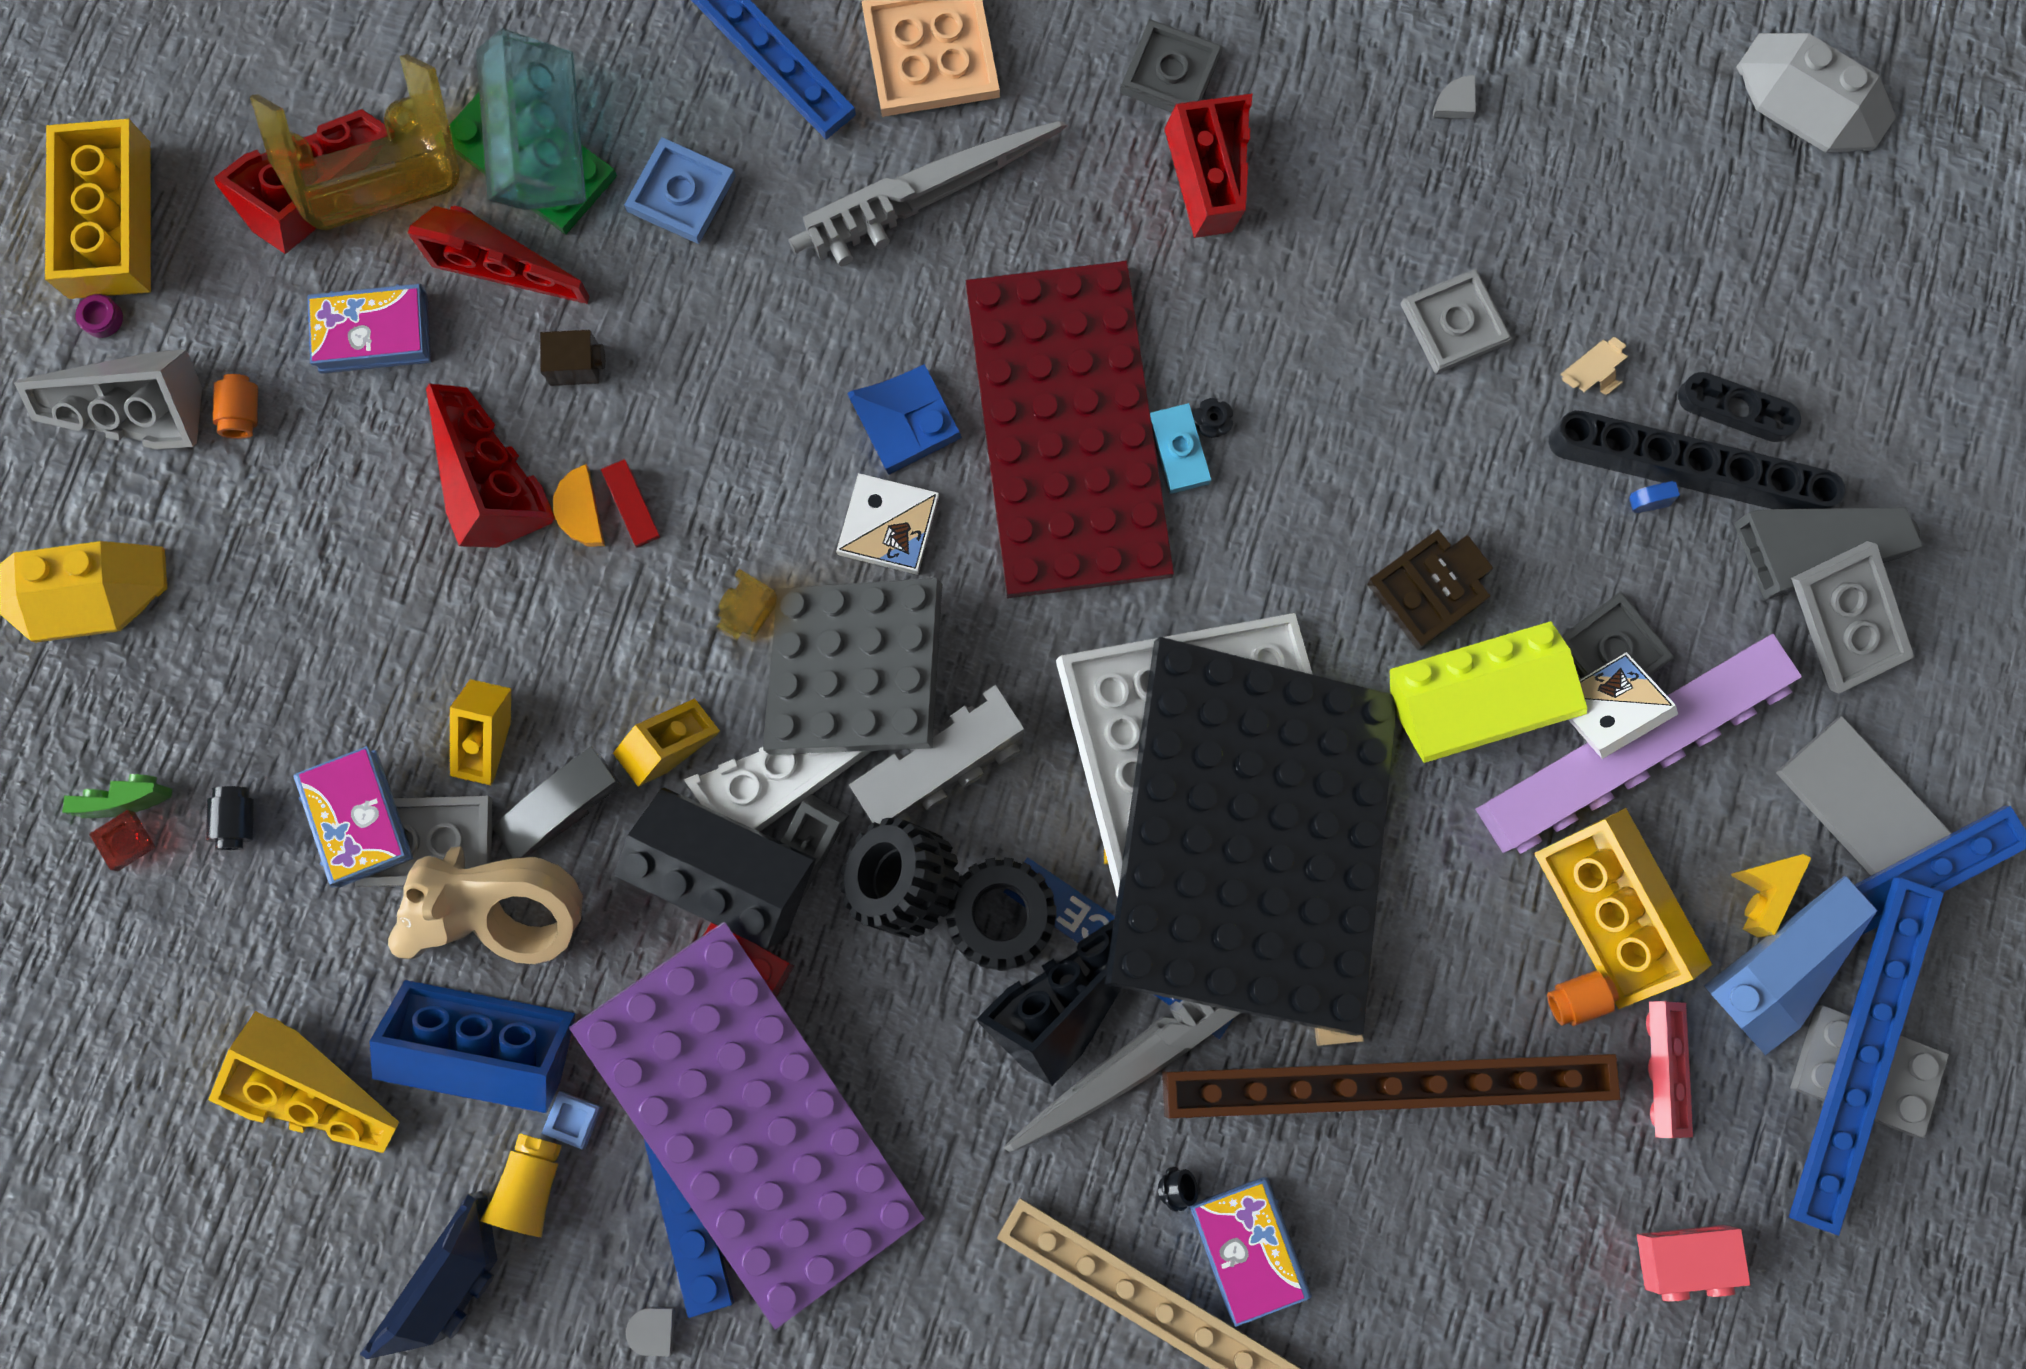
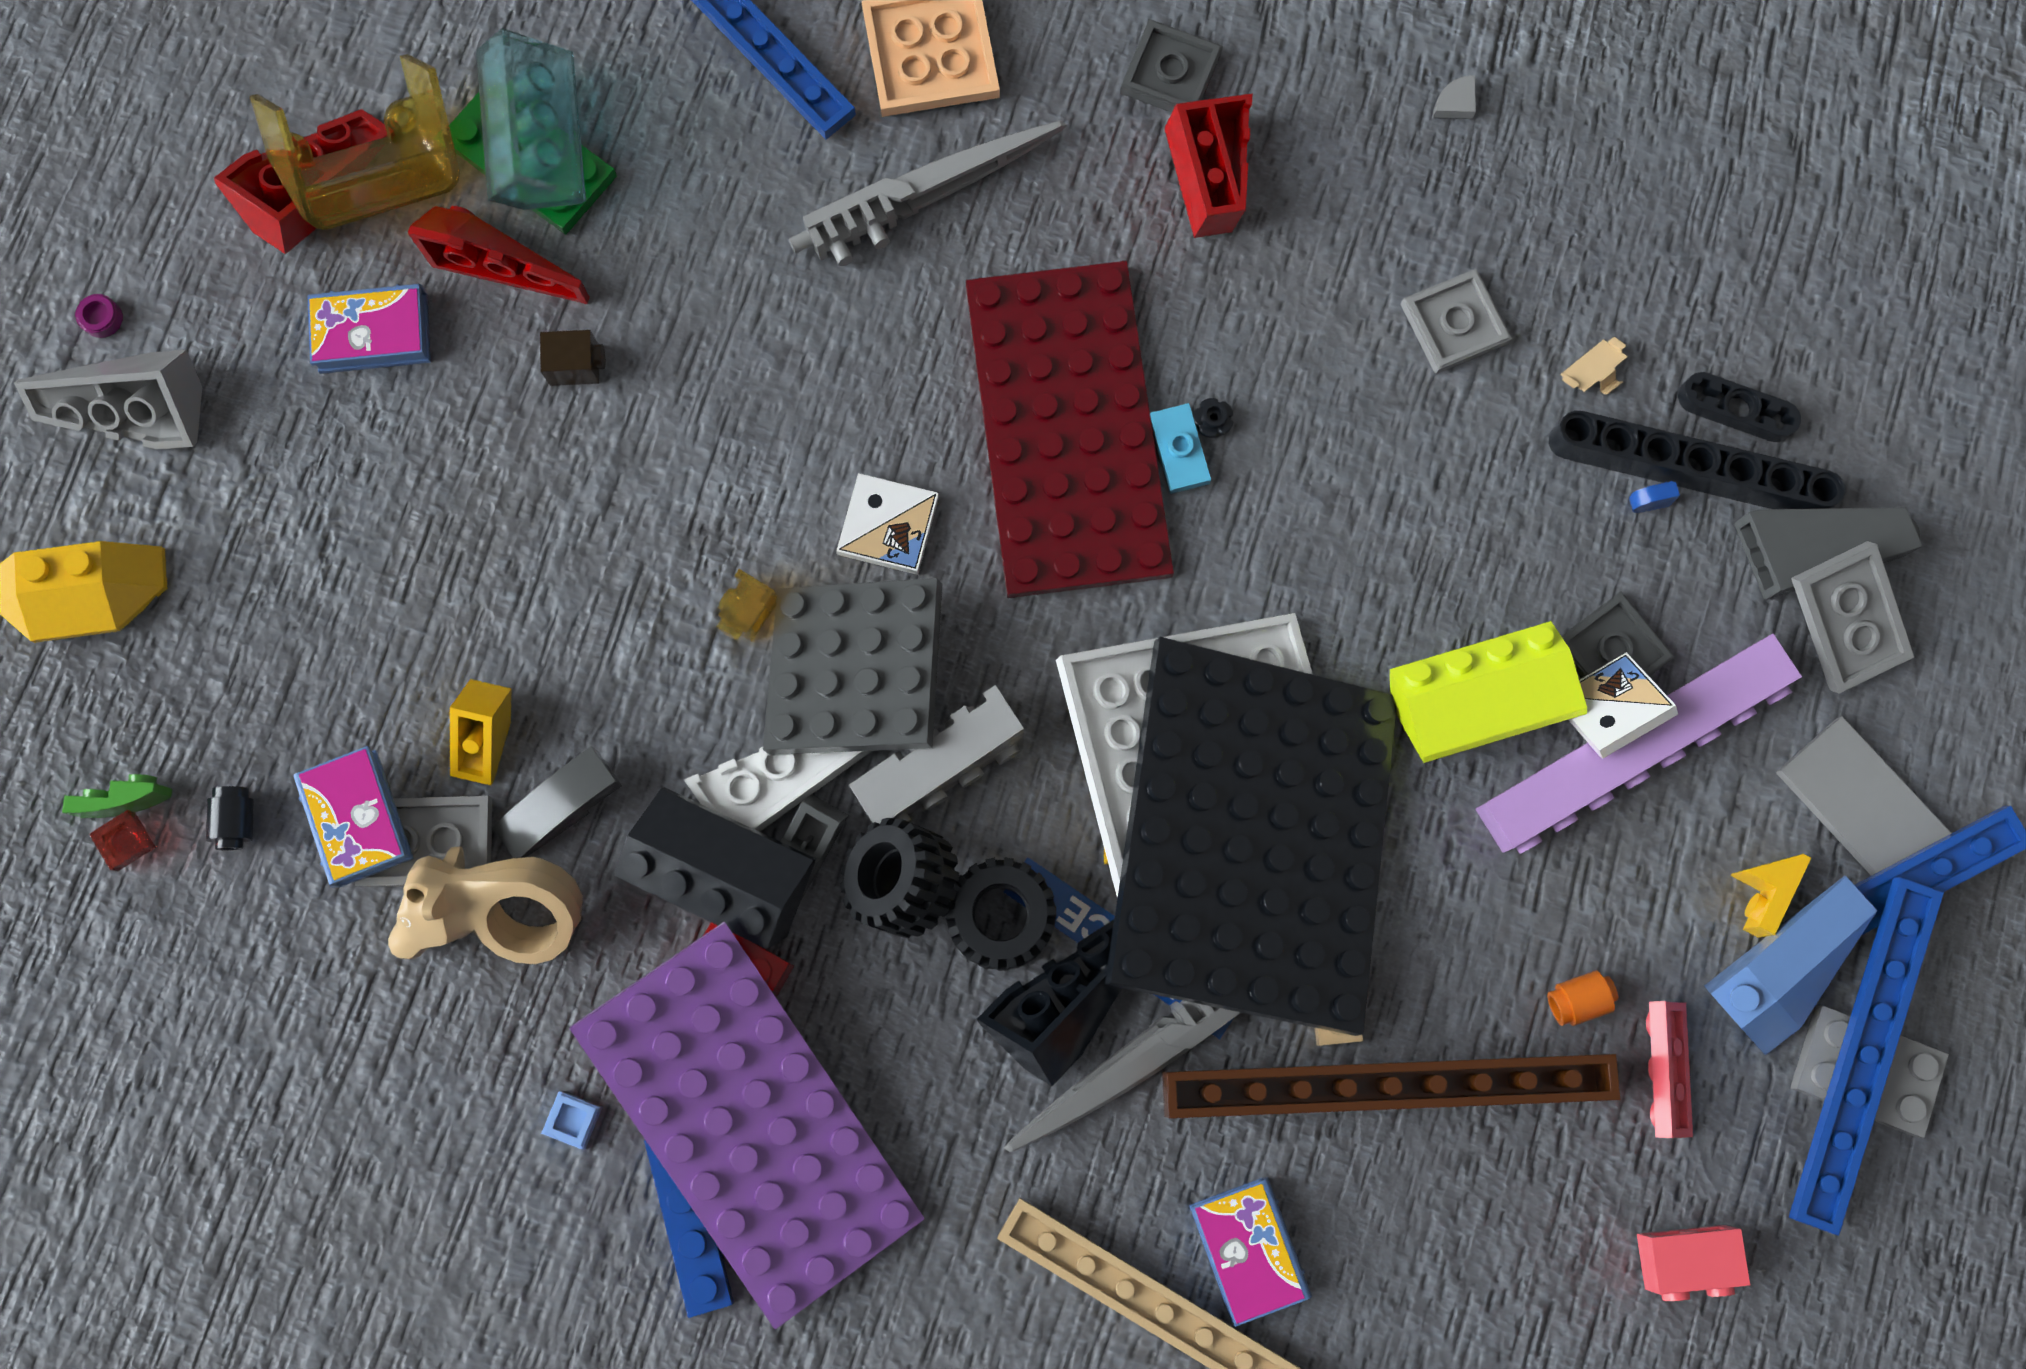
yellow brick [45,119,151,299] -> none
yellow wedge [208,1011,400,1153] -> none
orange brick [213,374,258,439] -> none
dark blue wedge [360,1191,497,1359] -> none
blue slope [370,980,575,1113] -> none
red wedge [426,383,555,548] -> none
yellow plant [480,1133,562,1237] -> none
light orange tile [553,464,605,547] -> none
red piece [601,459,660,548] -> none
yellow slope [613,698,720,787] -> none
medium blue plate [624,137,736,244] -> none
light grey tile [626,1307,675,1357] -> none
blue plate [847,364,962,475] -> none
black plate [1158,1167,1198,1212] -> none
dark brown piece [1367,529,1493,650] -> none
yellow slope [1534,808,1713,1009] -> none
light grey wedge [1736,33,1896,153] -> none

